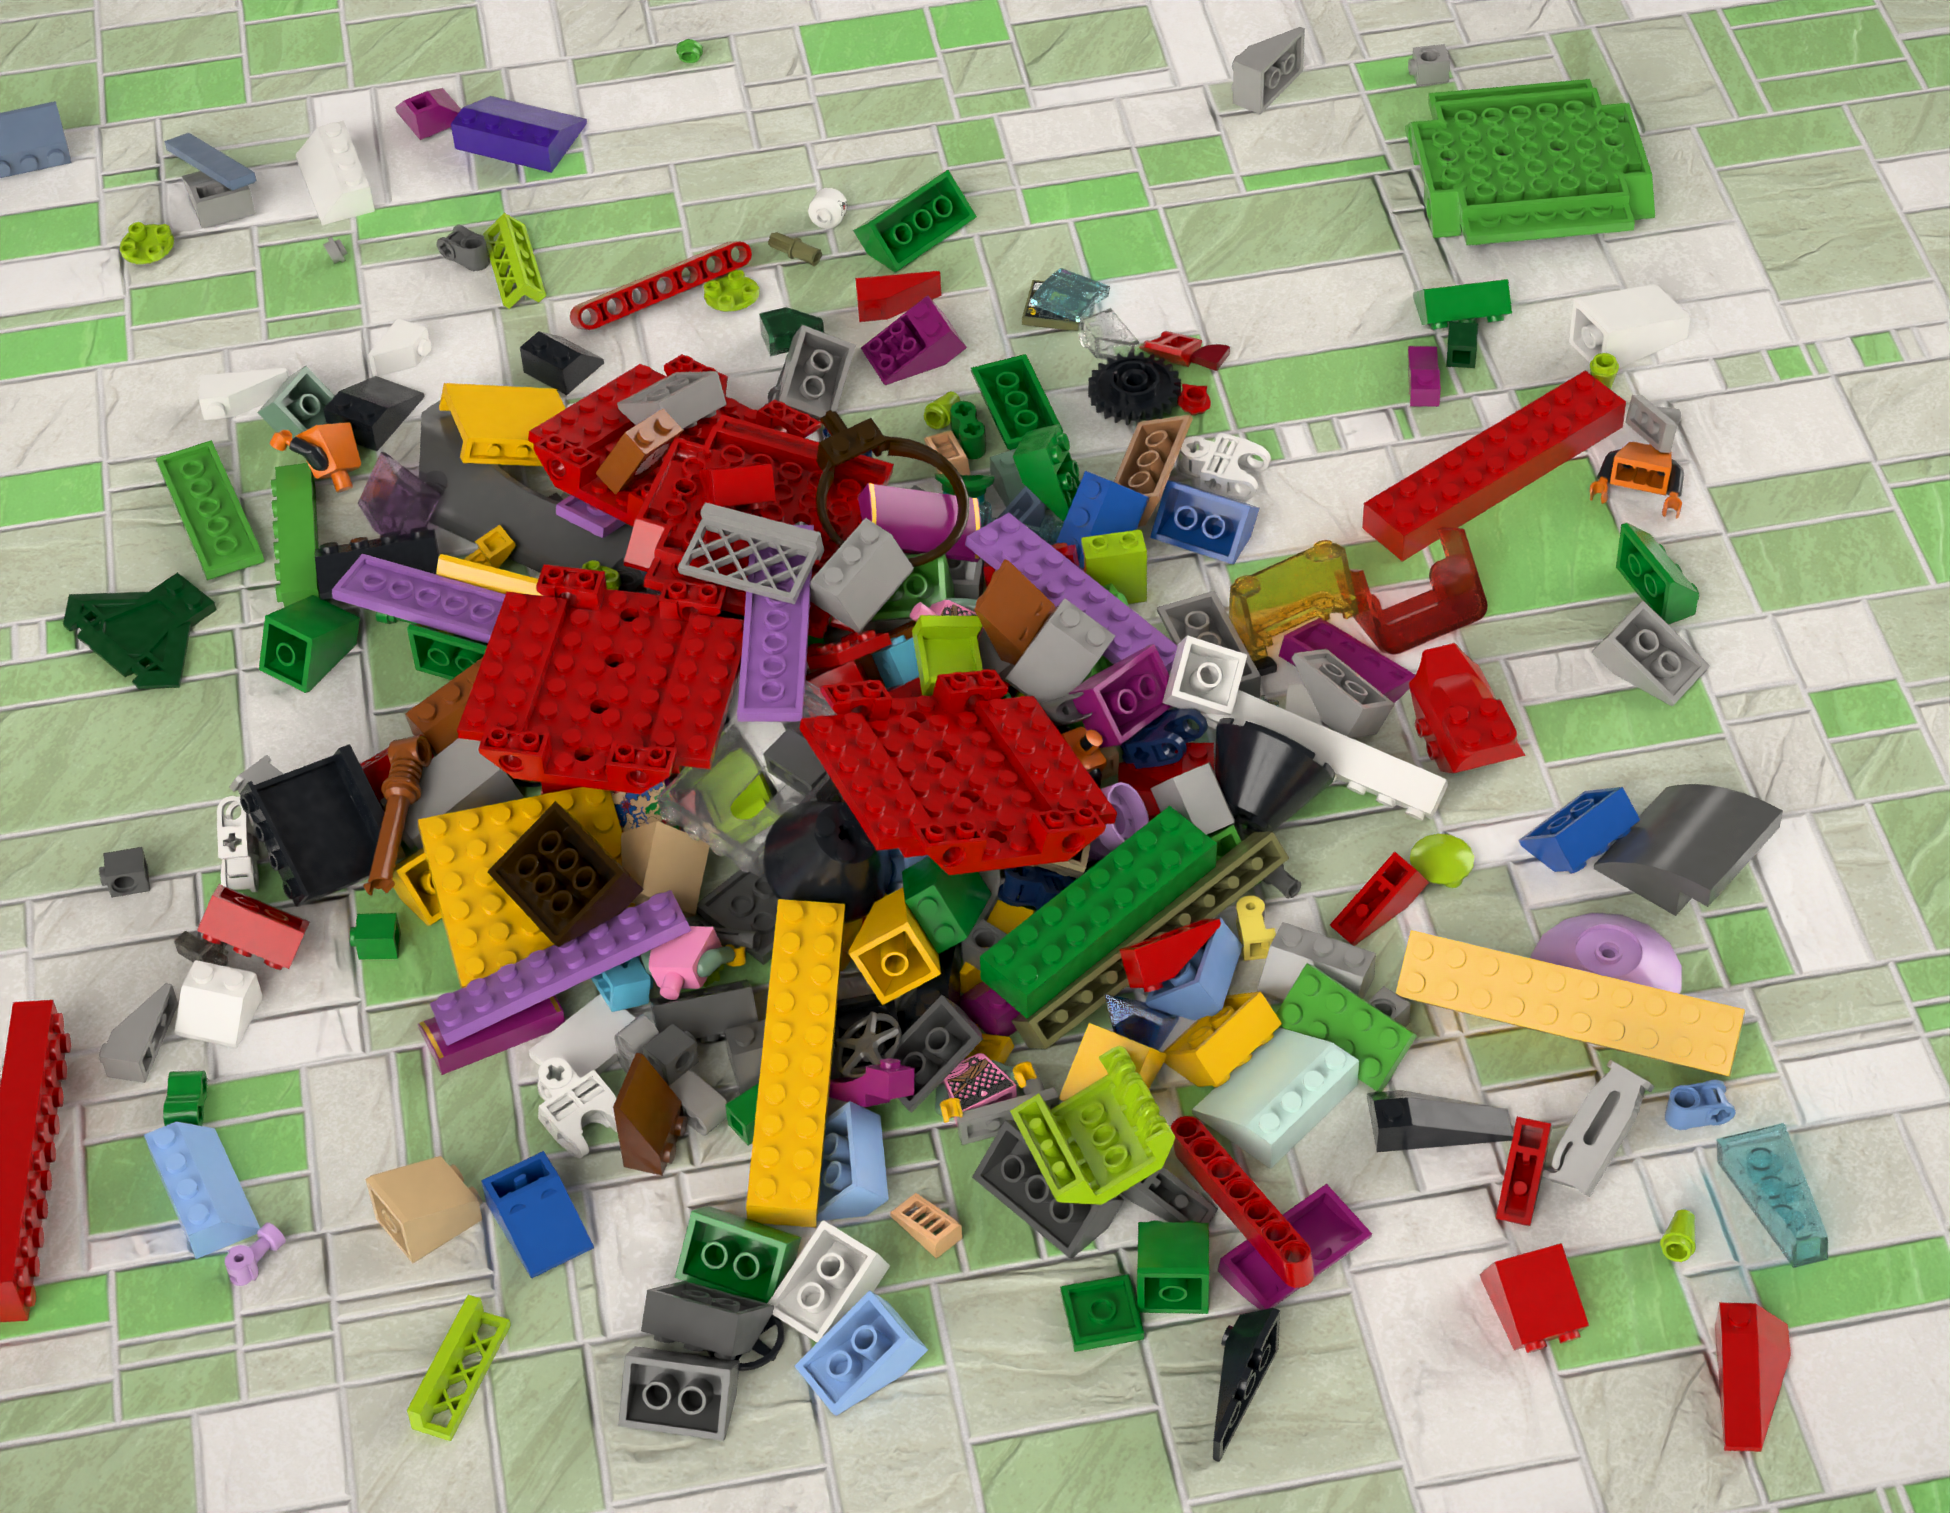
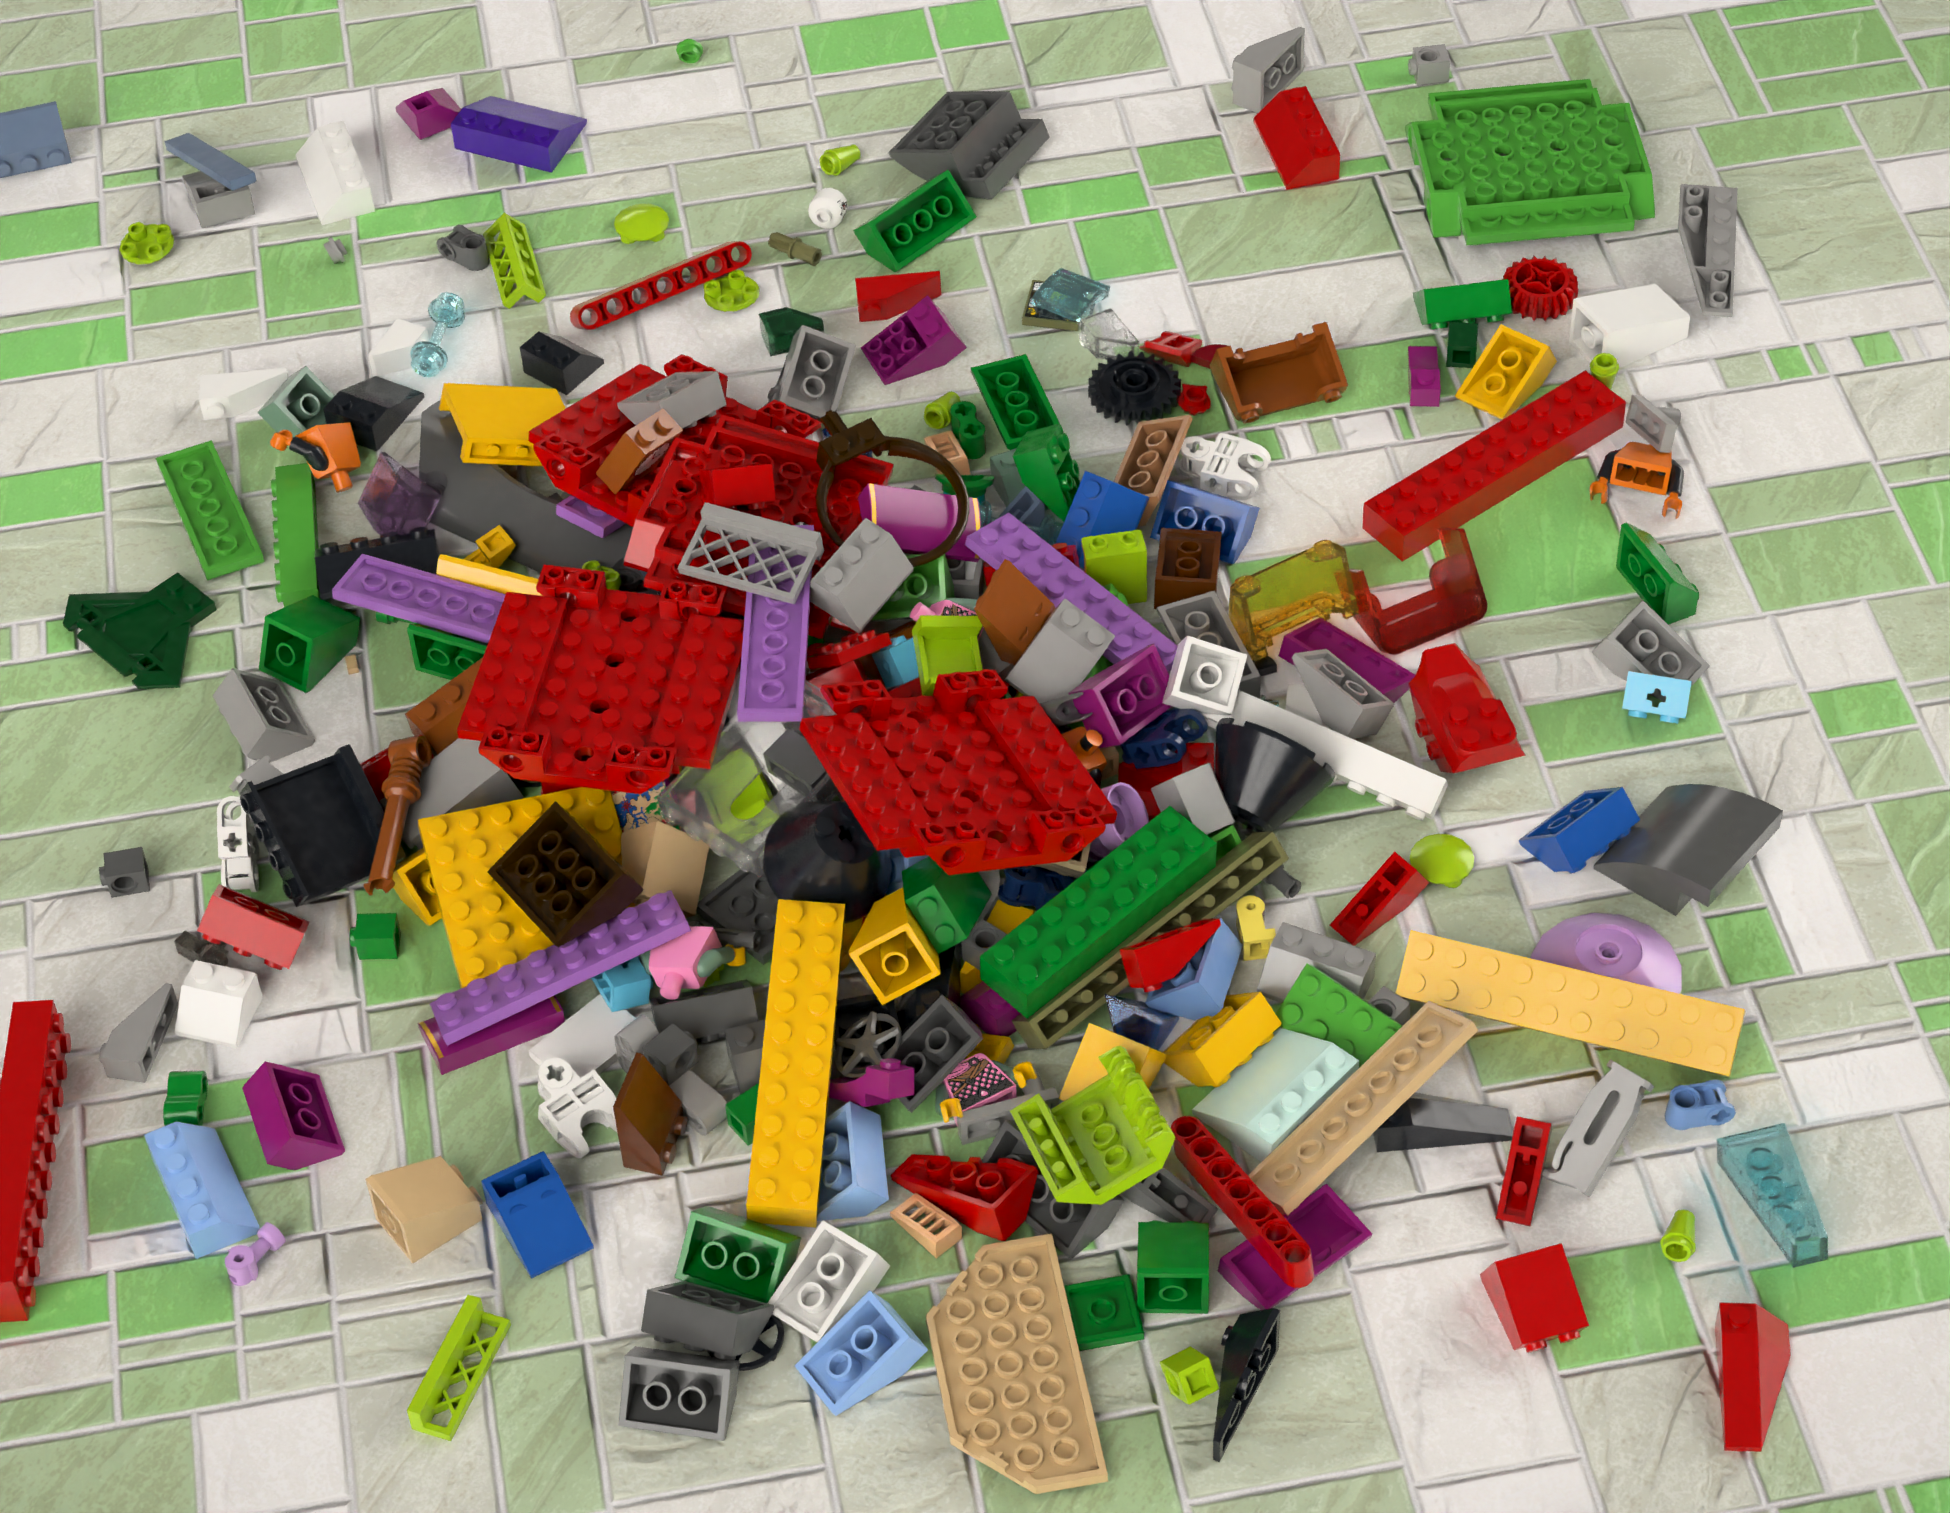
none -> light grey slope [213,668,315,762]
none -> magenta slope [242,1061,345,1170]
none -> tan piece [345,654,359,675]
none -> clear light blue piece [410,292,466,377]
none -> lime dish [614,204,669,244]
none -> lime cone [820,144,861,176]
none -> dark grey slope [889,91,1050,199]
none -> red wedge [890,1154,1038,1242]
none -> tan plate [926,1233,1108,1494]
none -> reddish brown slope [1154,528,1222,609]
none -> lime brick [1160,1346,1219,1405]
none -> dark orange windscreen [1210,322,1348,424]
none -> tan plate [1248,1001,1478,1216]
none -> red slope [1253,86,1340,190]
none -> yellow slope [1455,324,1557,420]
none -> red gear [1502,255,1578,322]
none -> medium azure brick [1622,671,1692,724]
none -> light grey wedge [1678,184,1738,317]

